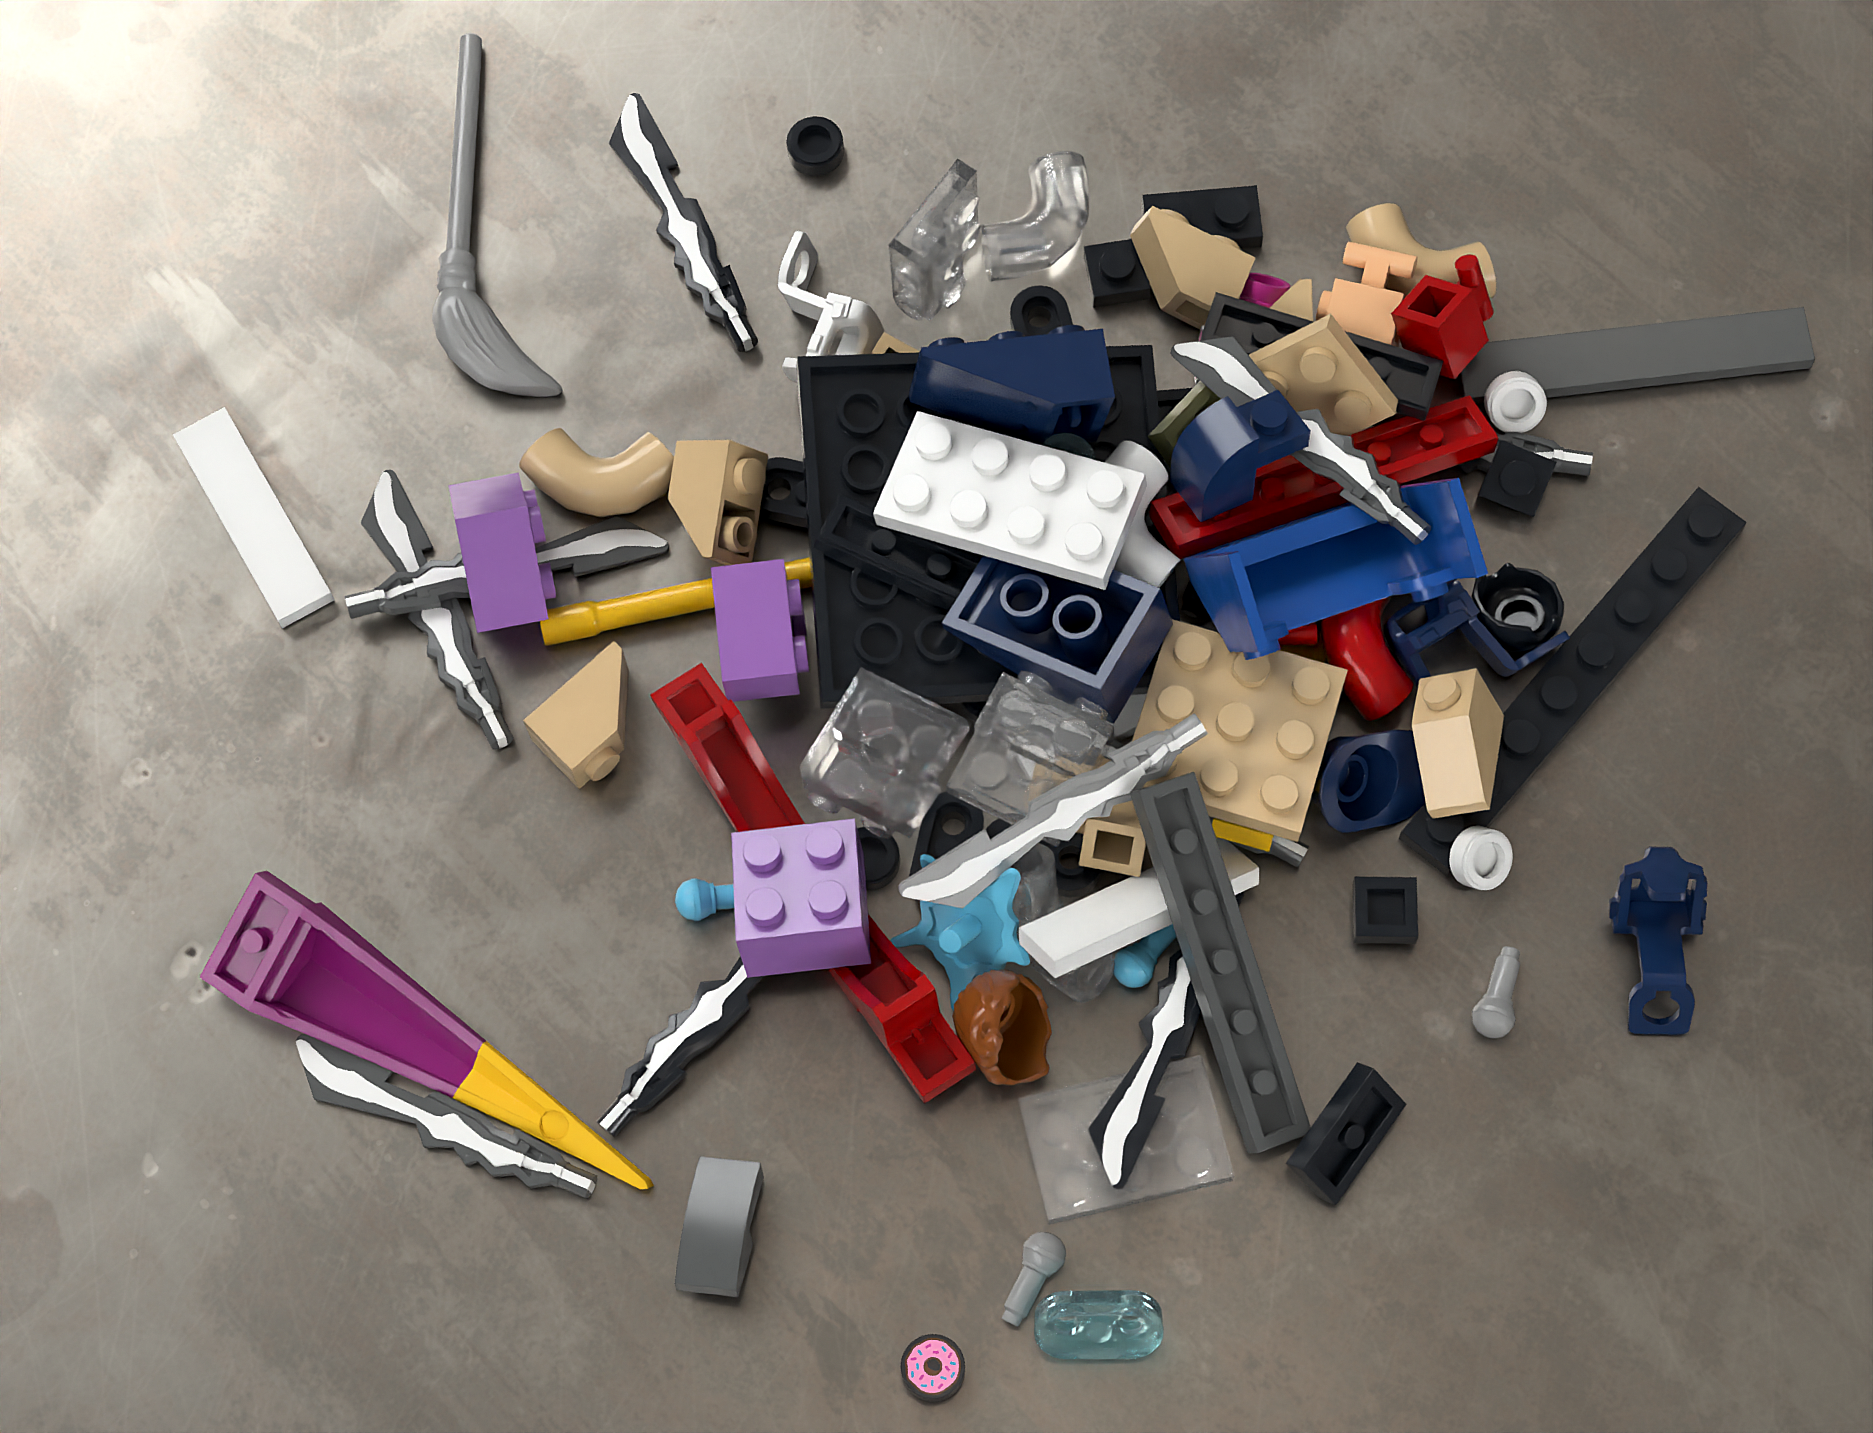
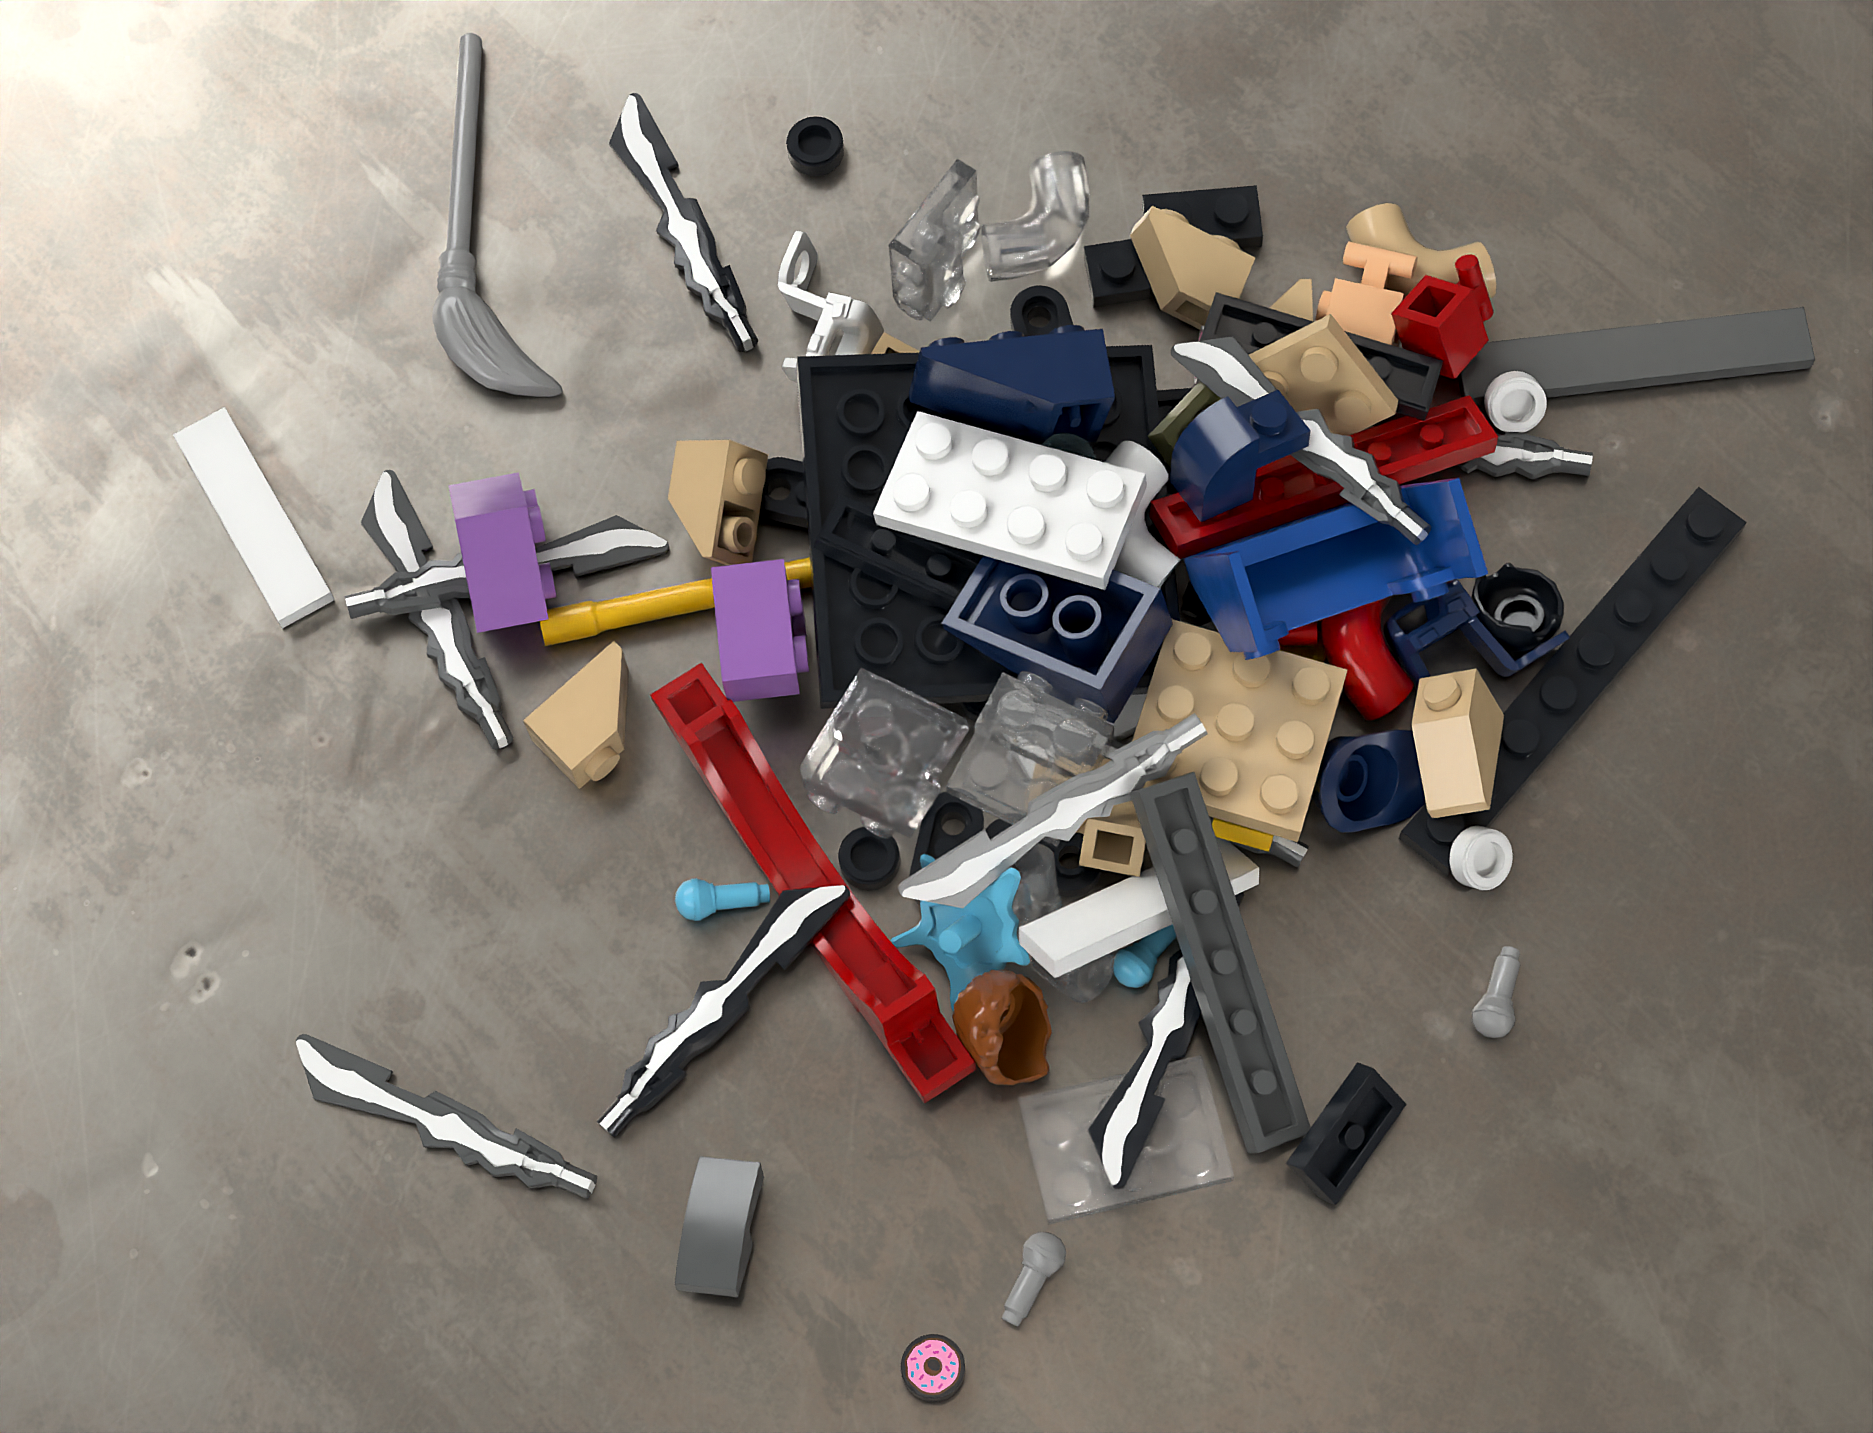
magenta plate [199,870,654,1190] -> none
tan cylinder [519,428,674,517] -> none
brick [731,818,871,978] -> none
clear light blue plate [1034,1290,1164,1359] -> none
dark pink plate [1239,273,1290,308] -> none
black plate [1352,876,1418,944] -> none
black plate [1478,440,1557,517] -> none
dark blue piece [1608,846,1708,1035] -> none

